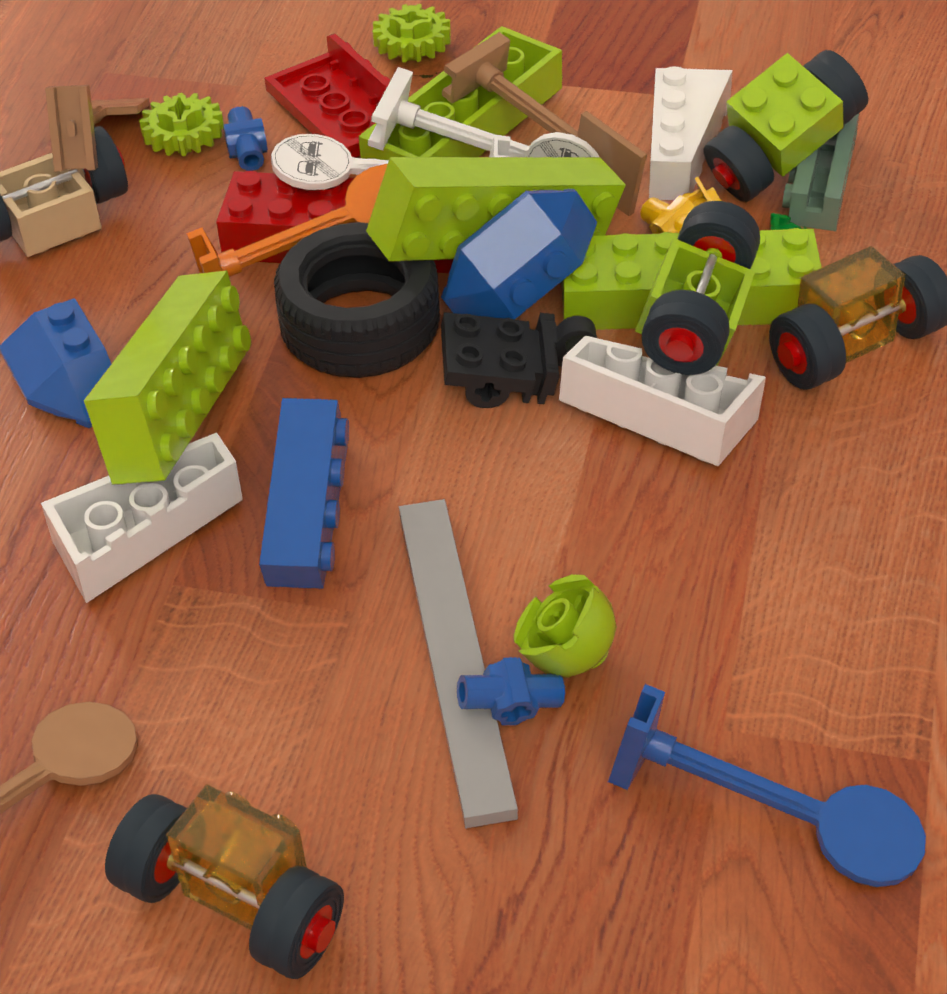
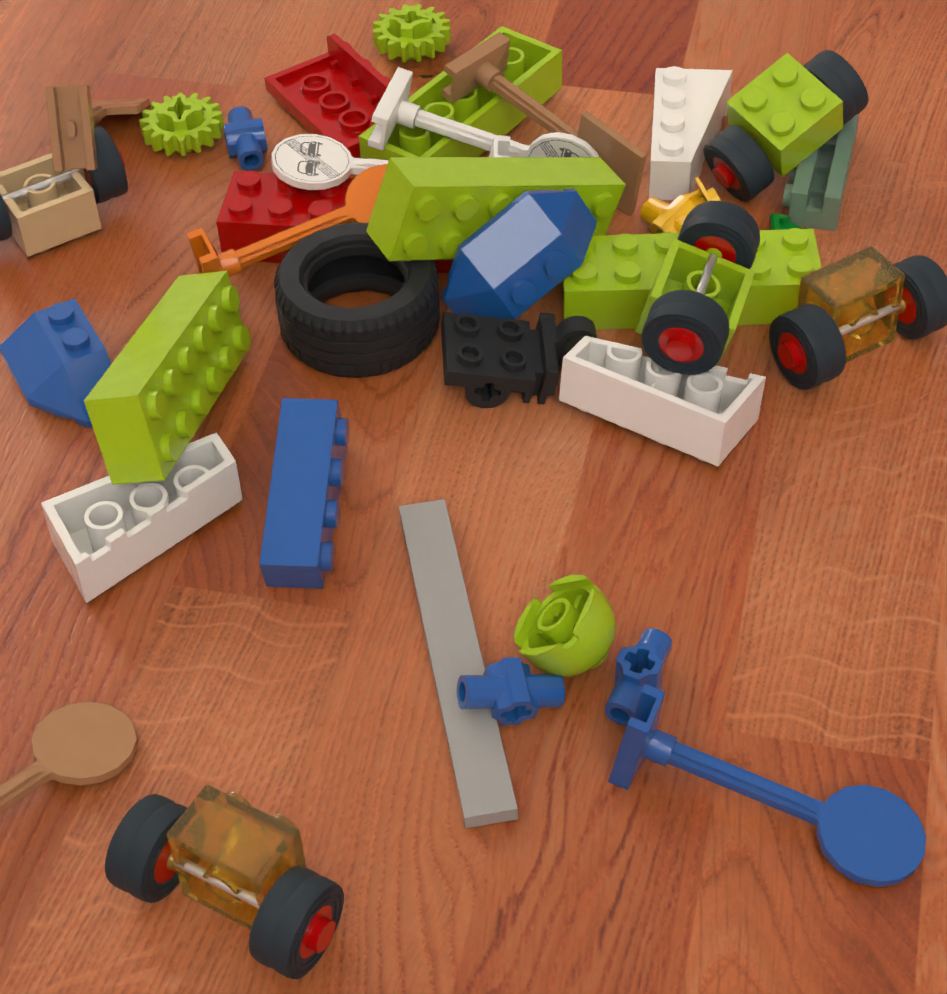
none -> blue axle [605,628,672,726]

